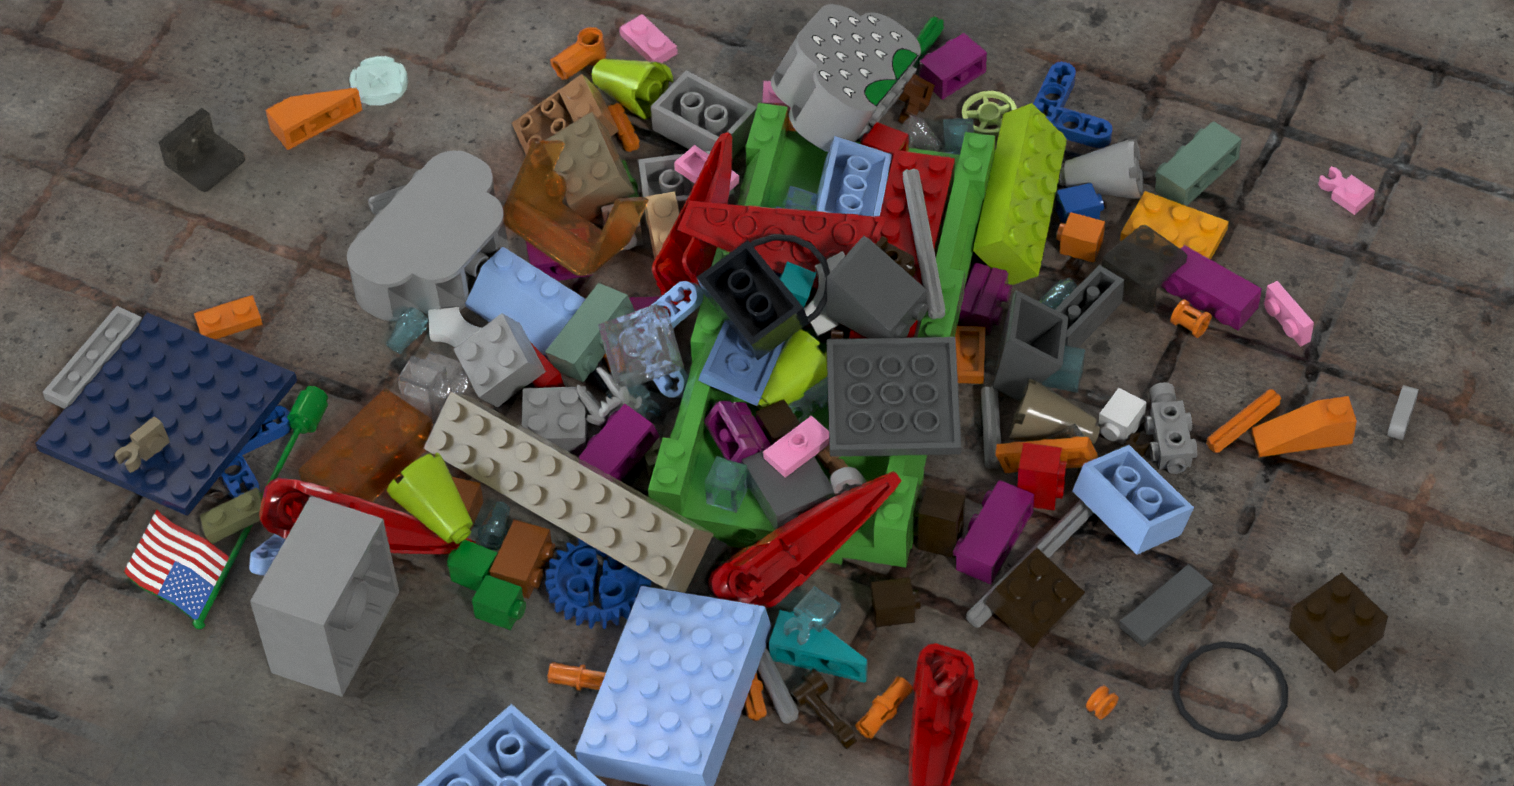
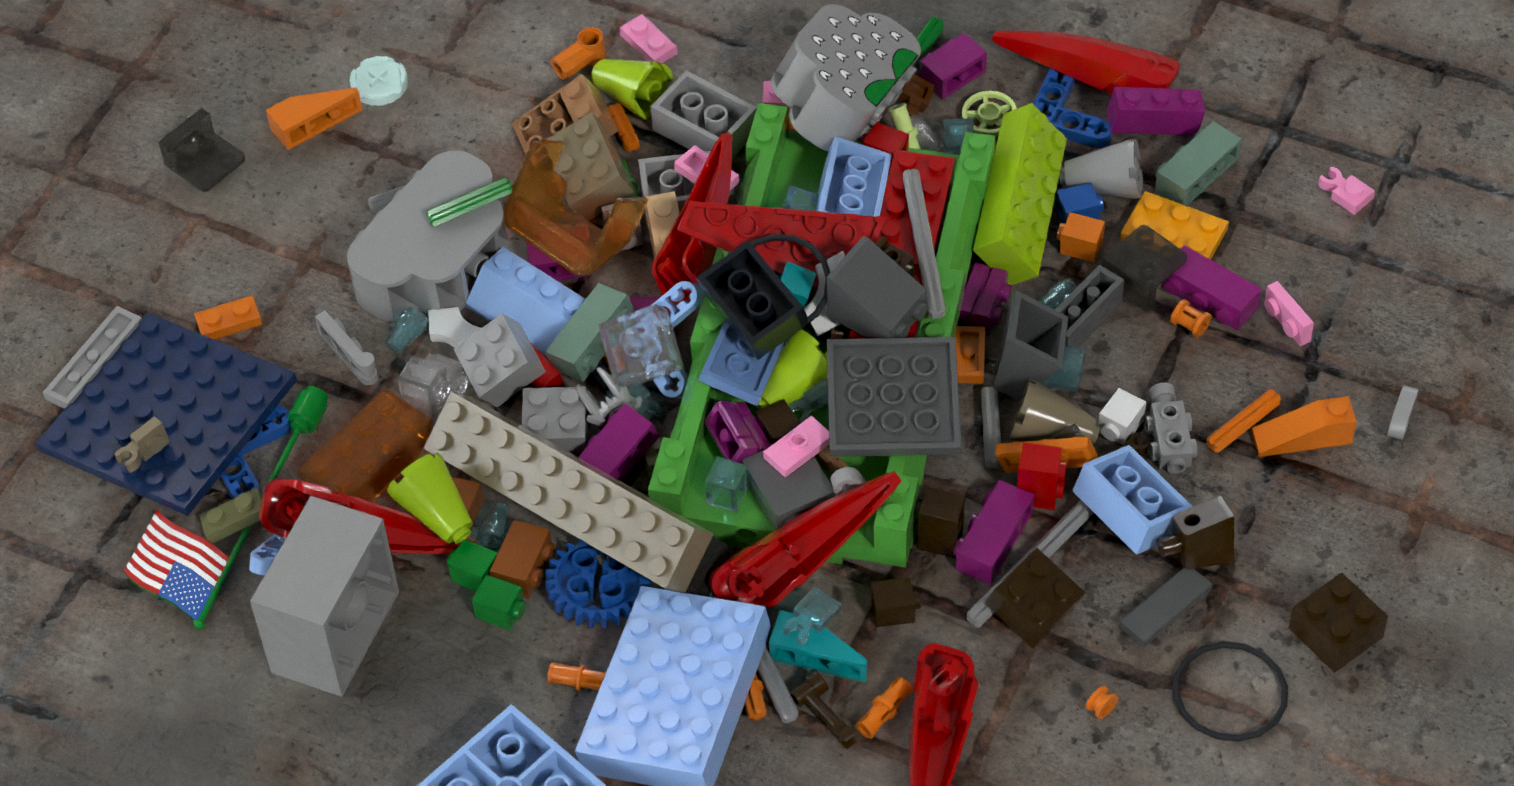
none -> light grey plate [315,311,378,385]
none -> green axle [426,177,513,227]
none -> yellowish green pin [888,103,920,149]
none -> red piece [992,31,1181,94]
none -> magenta brick [1107,87,1206,135]
none -> dark brown torso [1157,496,1234,570]

